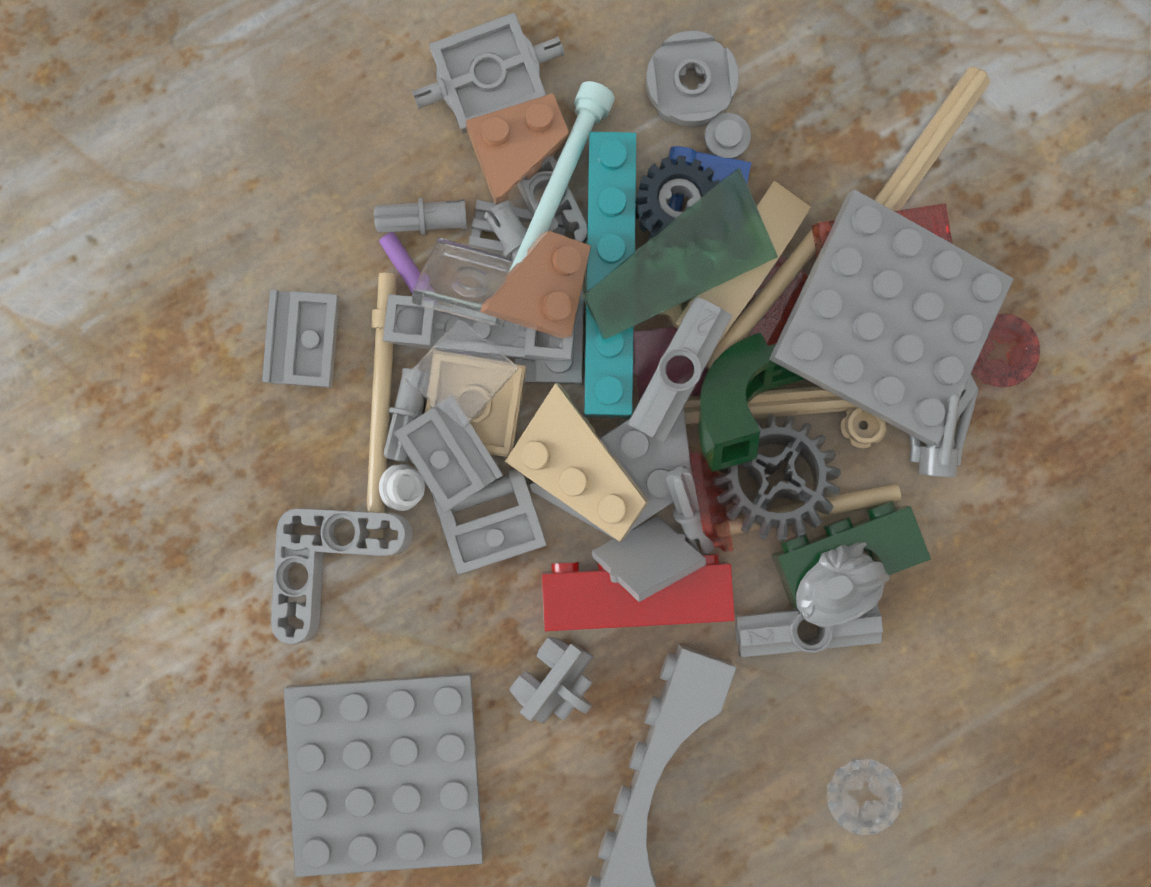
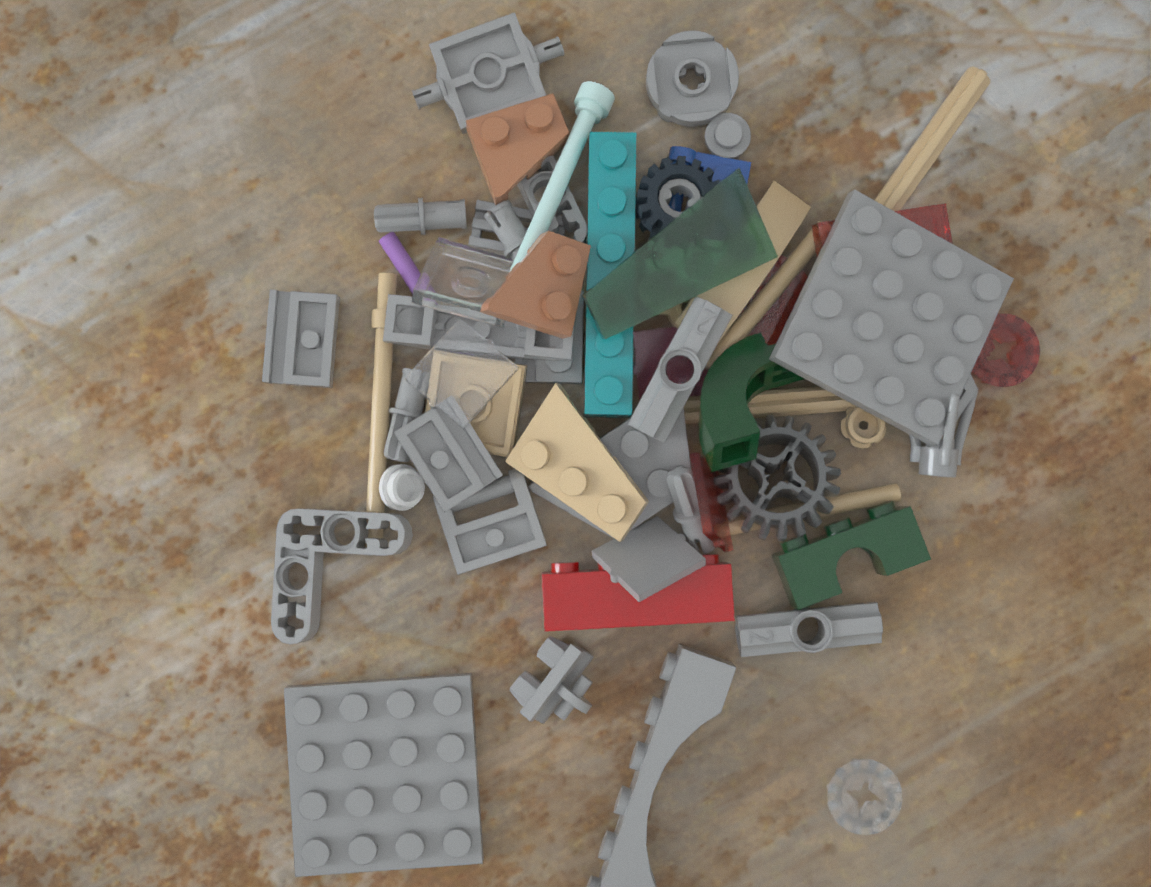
light grey hat [796,542,890,627] -> none

